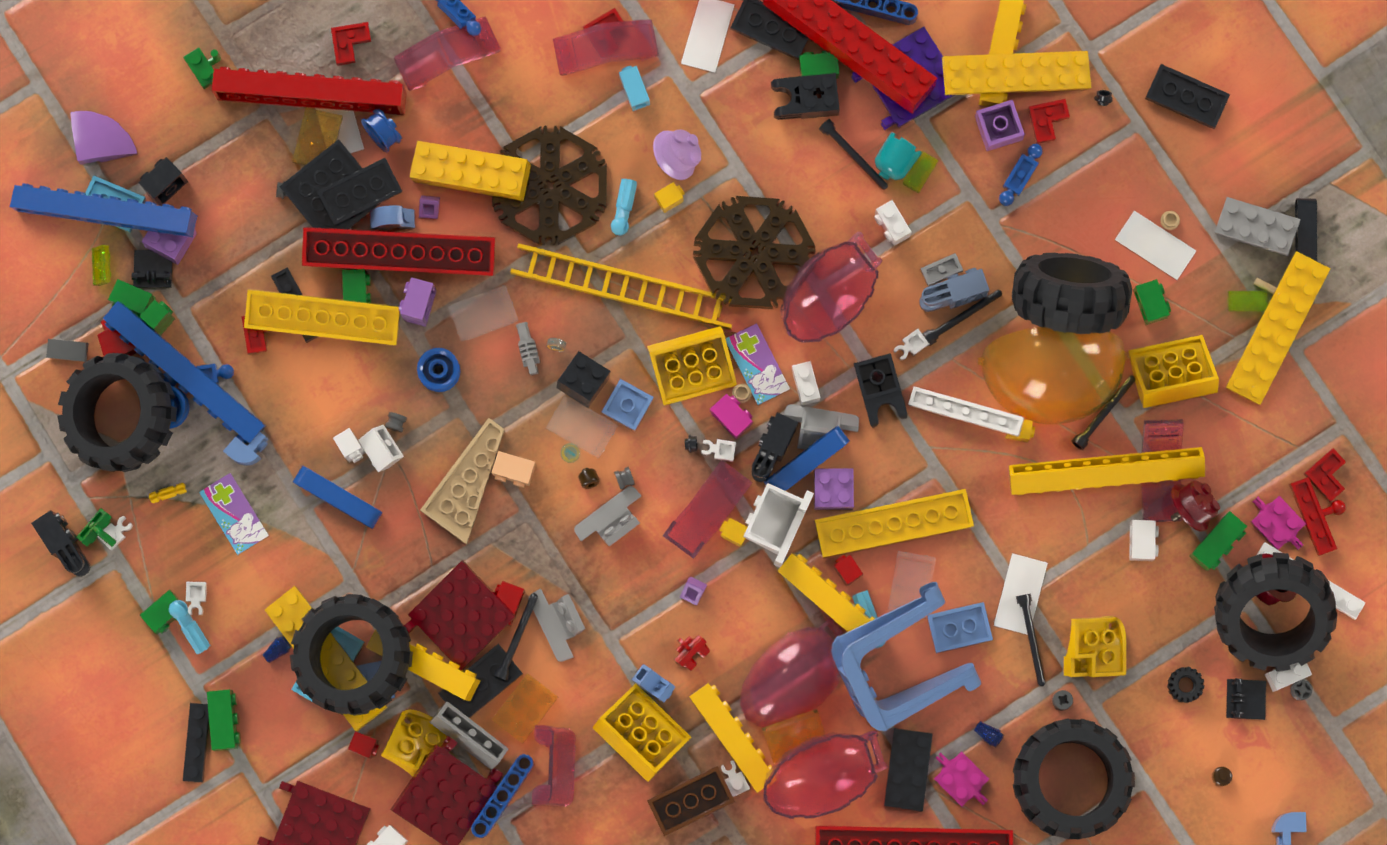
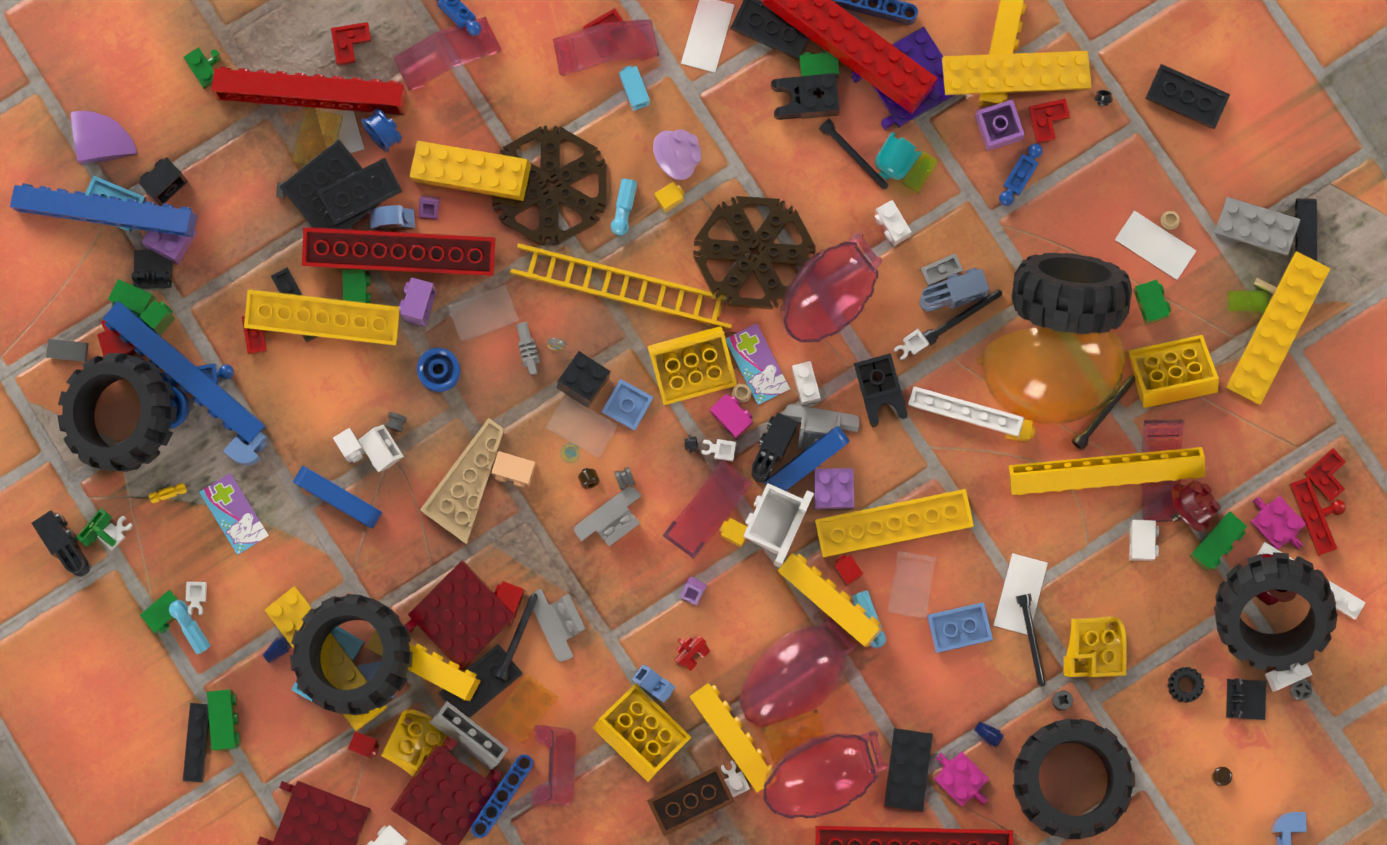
clear neon green plate [92,245,111,286] -> none
medium blue piece [831,582,981,731] -> none

